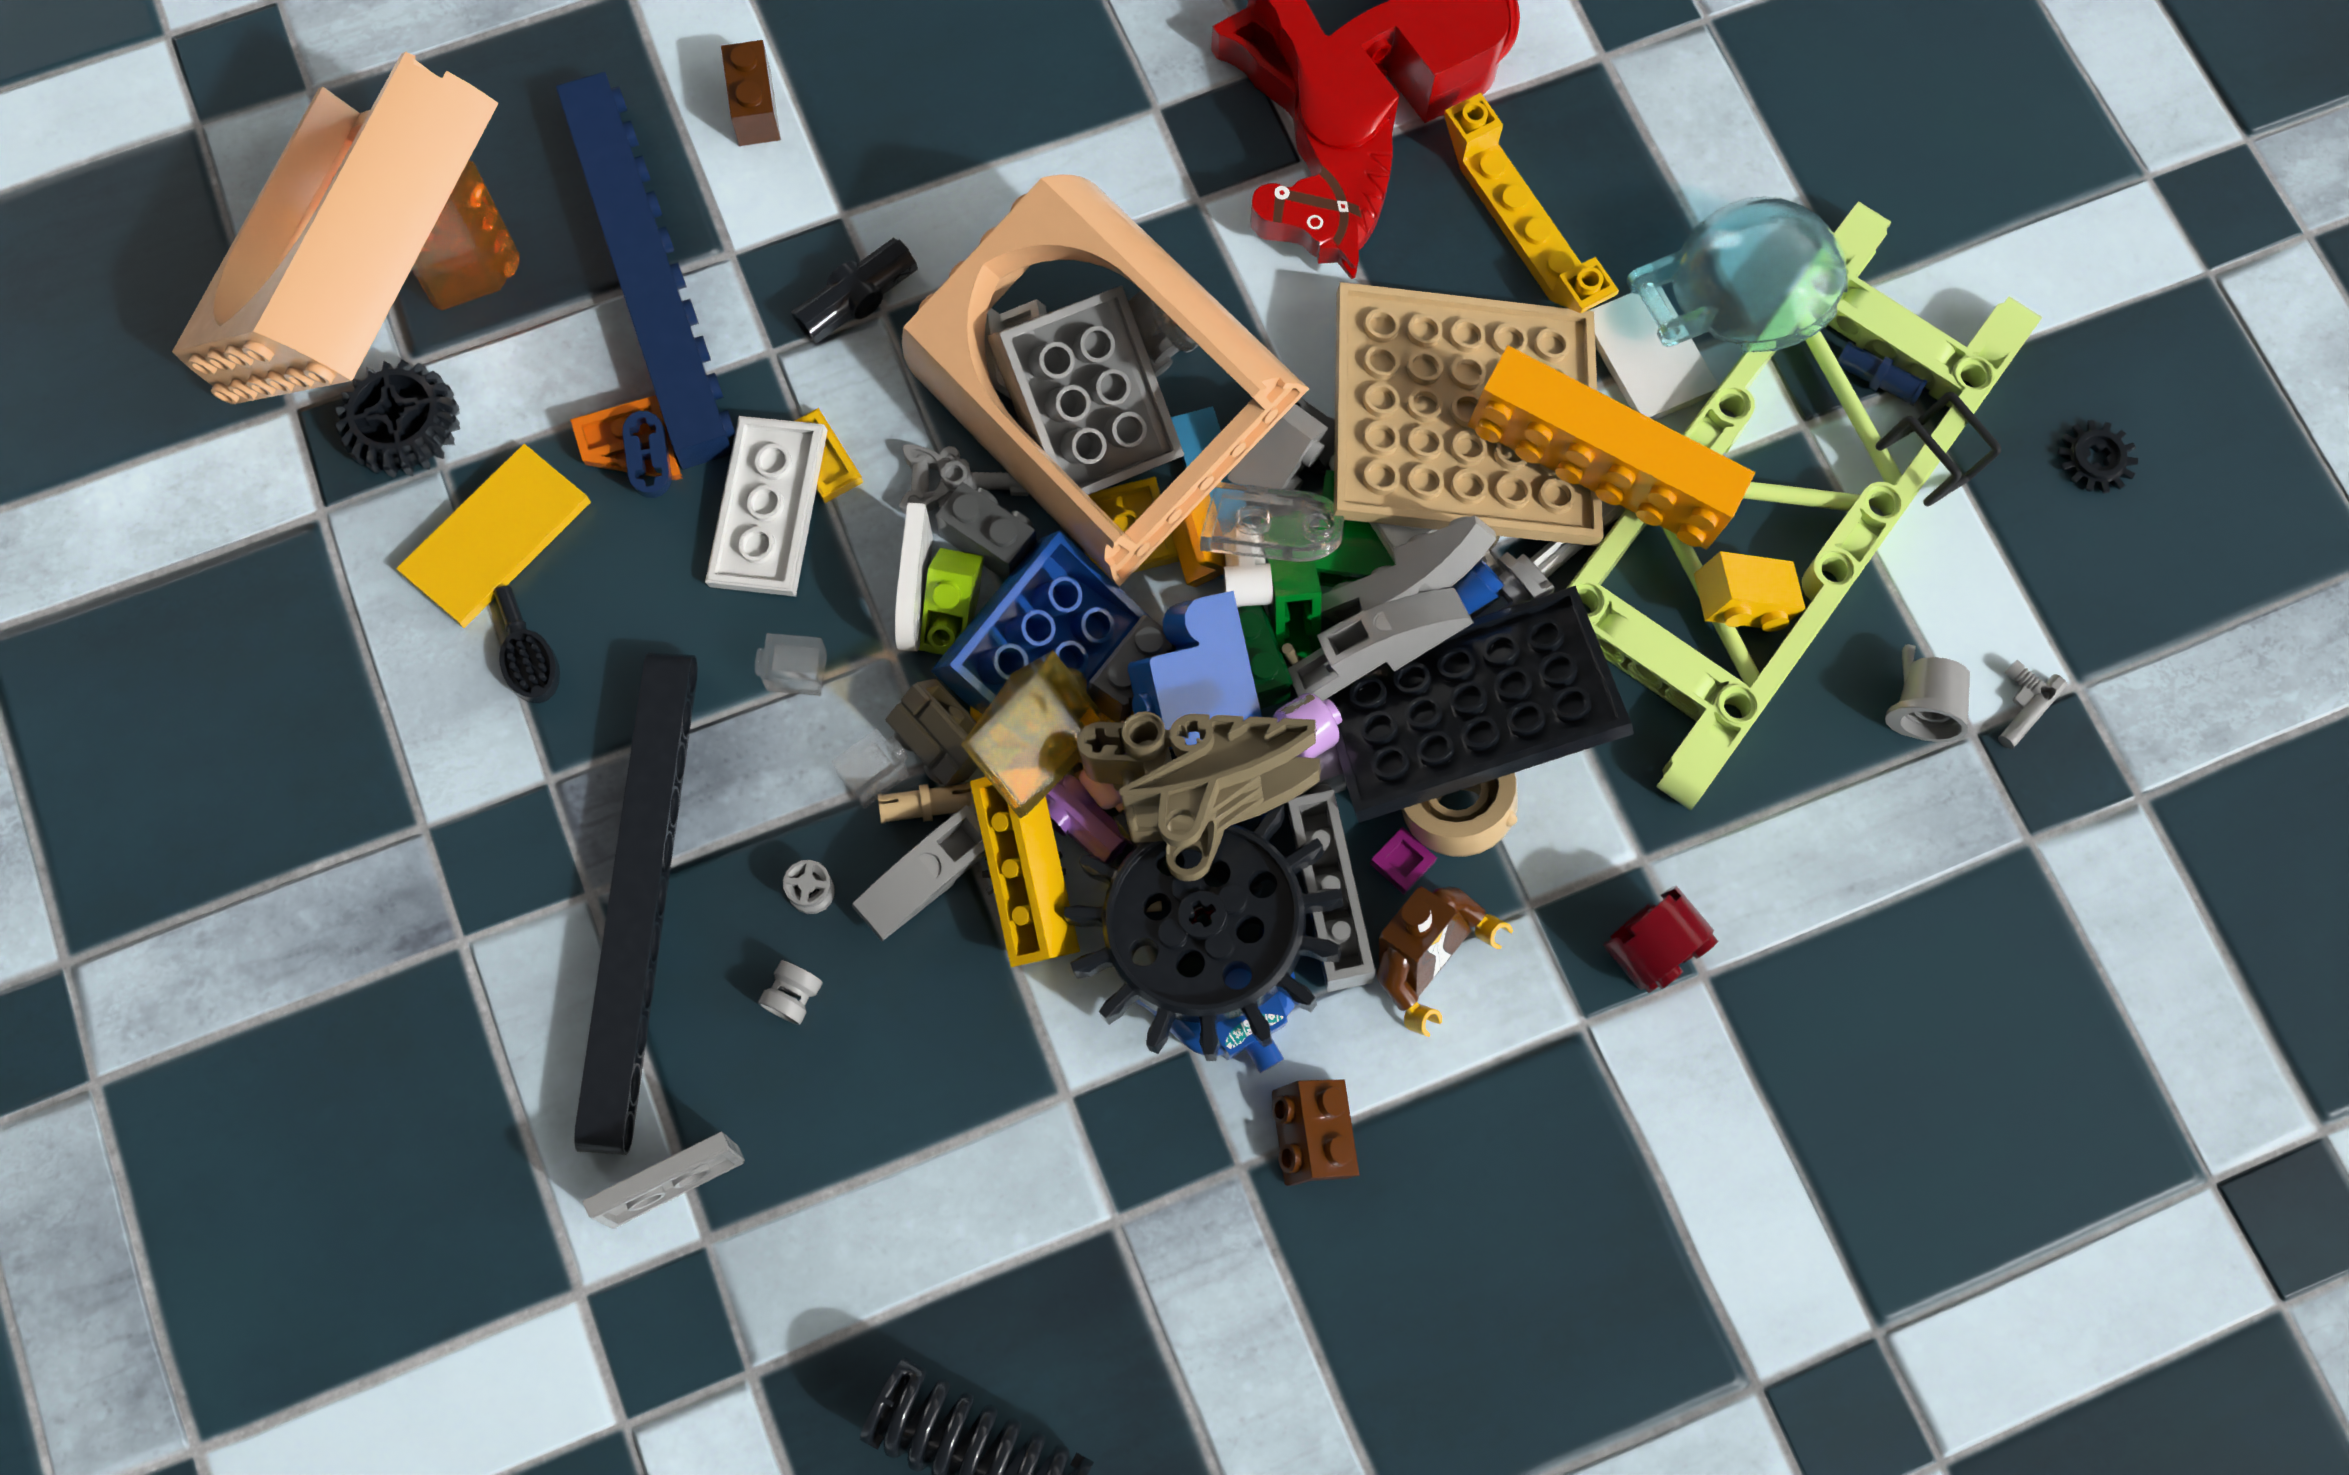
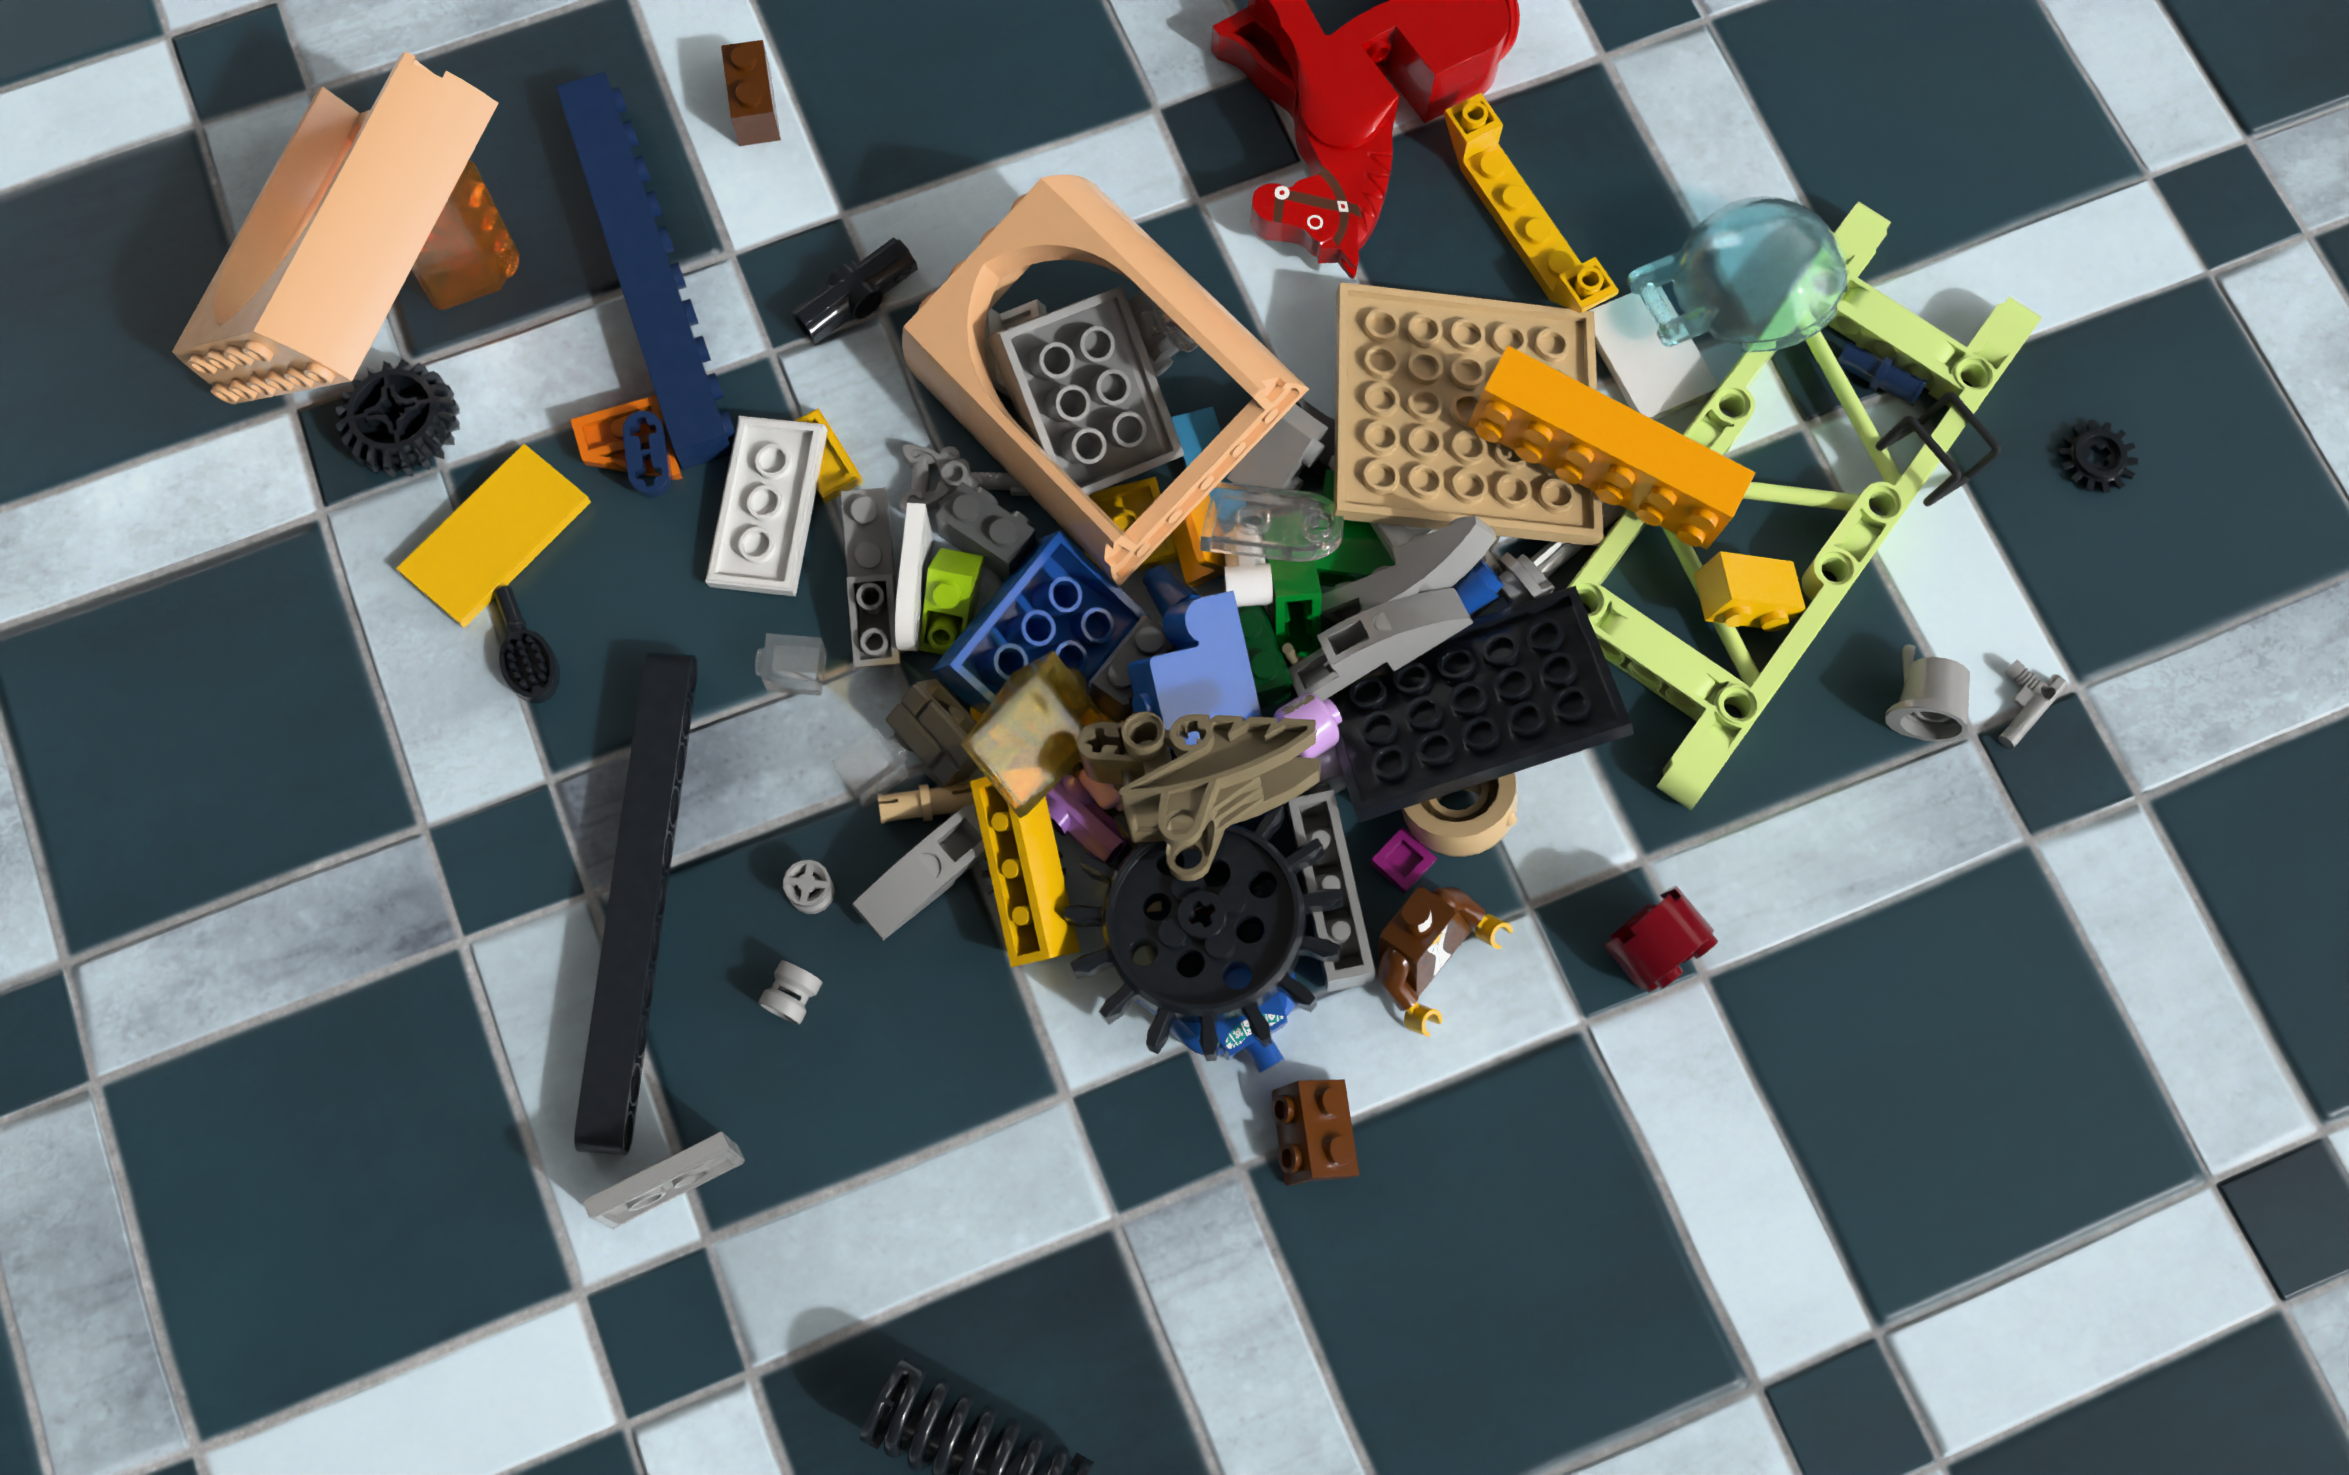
none -> light grey slope [840,487,900,668]
none -> blue cone [1142,565,1201,619]

